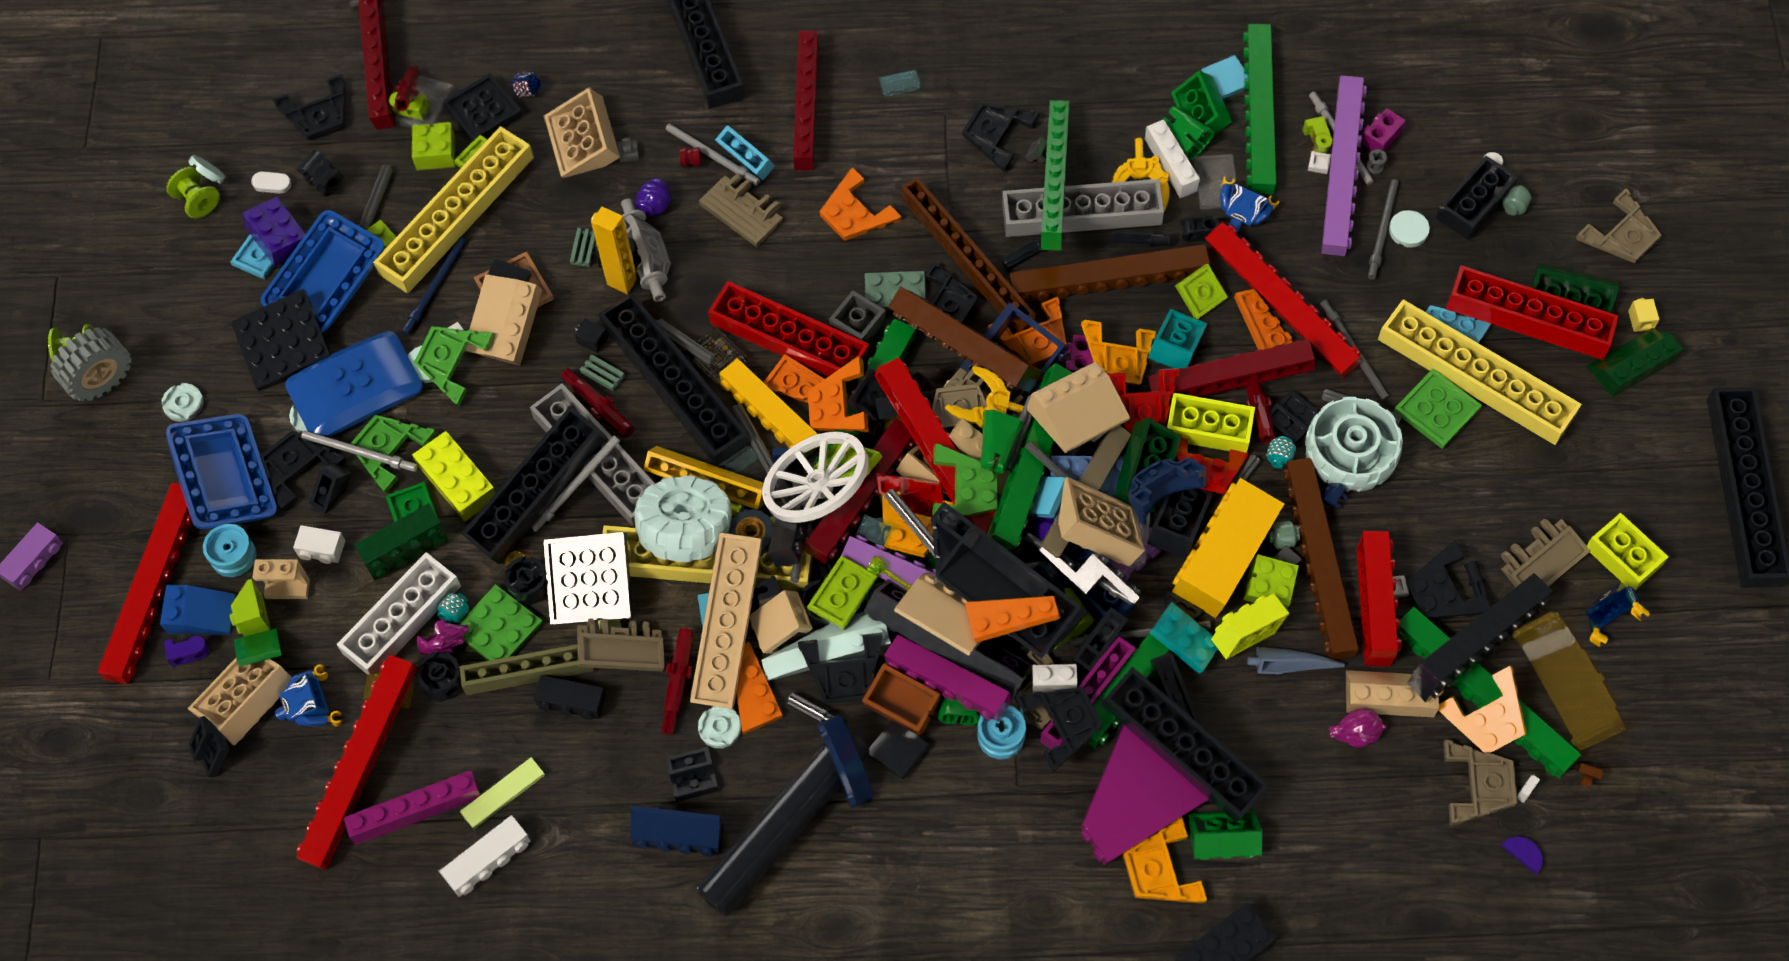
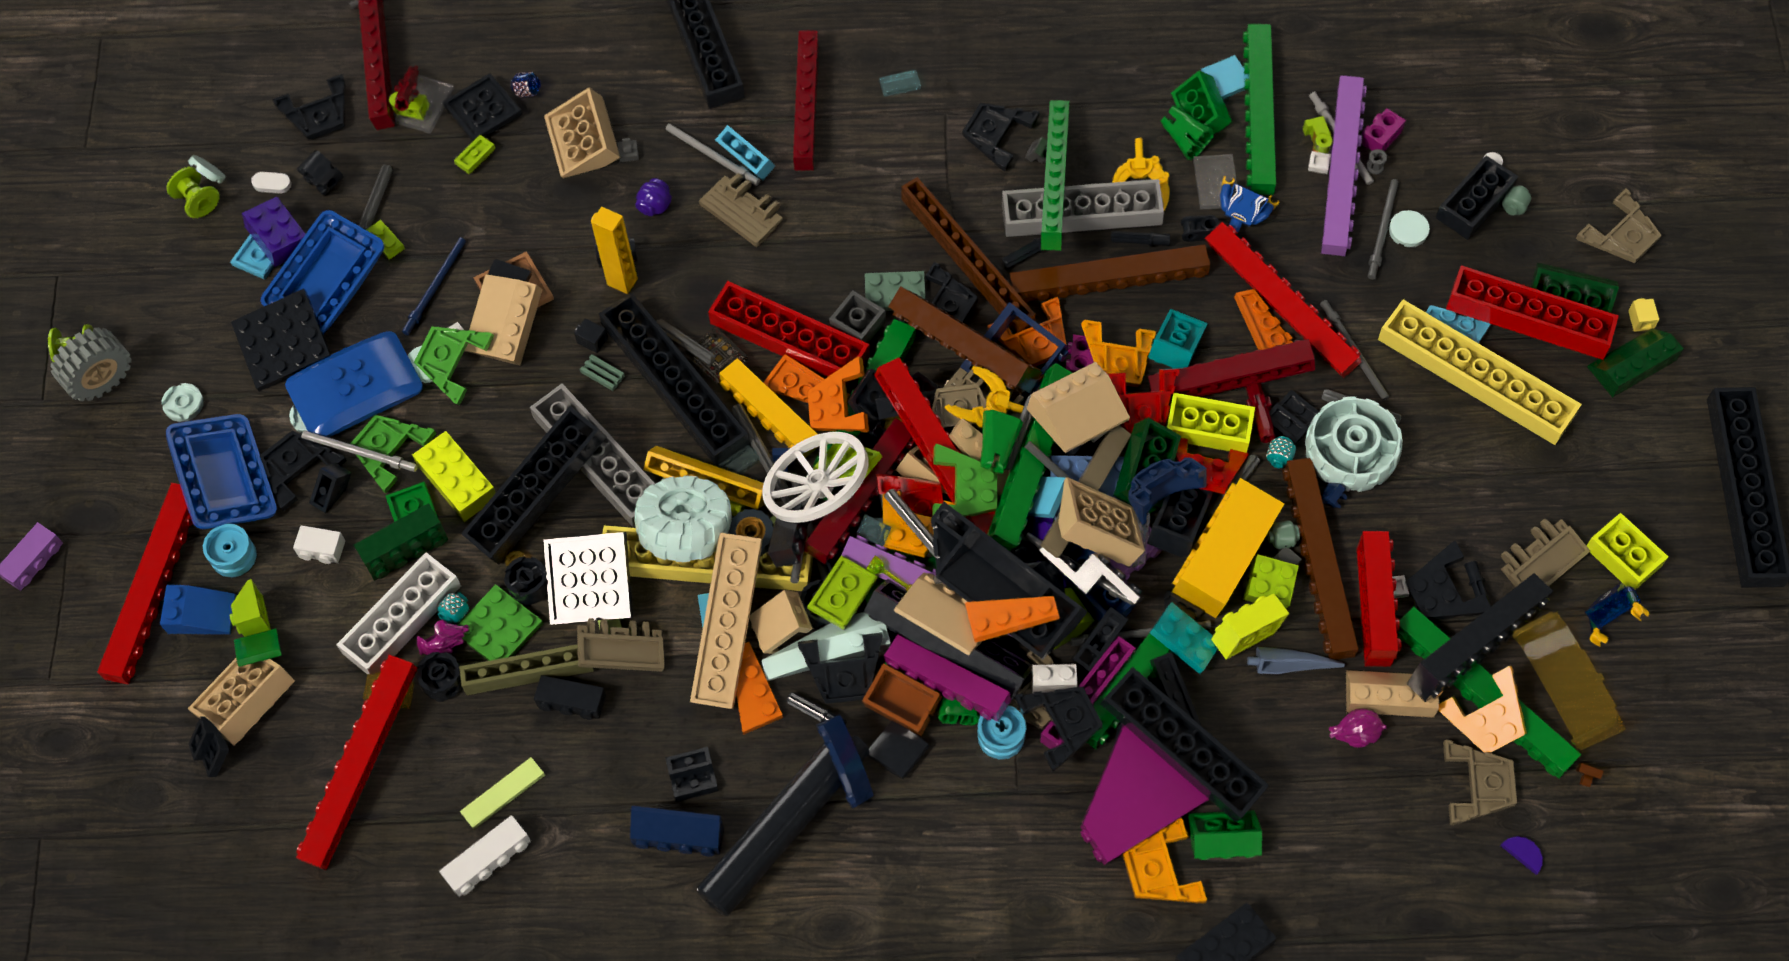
dark purple leg [164,636,210,667] -> none
tan panel [253,559,310,599] -> none
blue torso [275,665,343,727] -> none
magenta brick [343,770,481,845] -> none
light yellow brick [373,126,534,294] -> none
lime piece [412,122,455,170] -> none
light grey bar [531,435,620,532] -> none
dark red piece [561,368,635,438] -> none
sand green tile [570,228,596,267] -> none
light grey plate [621,199,671,302] -> none
dark red piece [661,628,695,735] -> none
dark red wheel [680,147,701,167] -> none
light aqua tile [698,706,741,748] -> none
black hinge [756,575,781,607] -> none
orange wing [819,168,901,241] -> none
white brick [1145,120,1200,198] -> none
lime tile [1175,264,1228,319] -> none
bright green plate [1394,369,1482,449] -> none
white tile [1517,775,1540,803] -> none

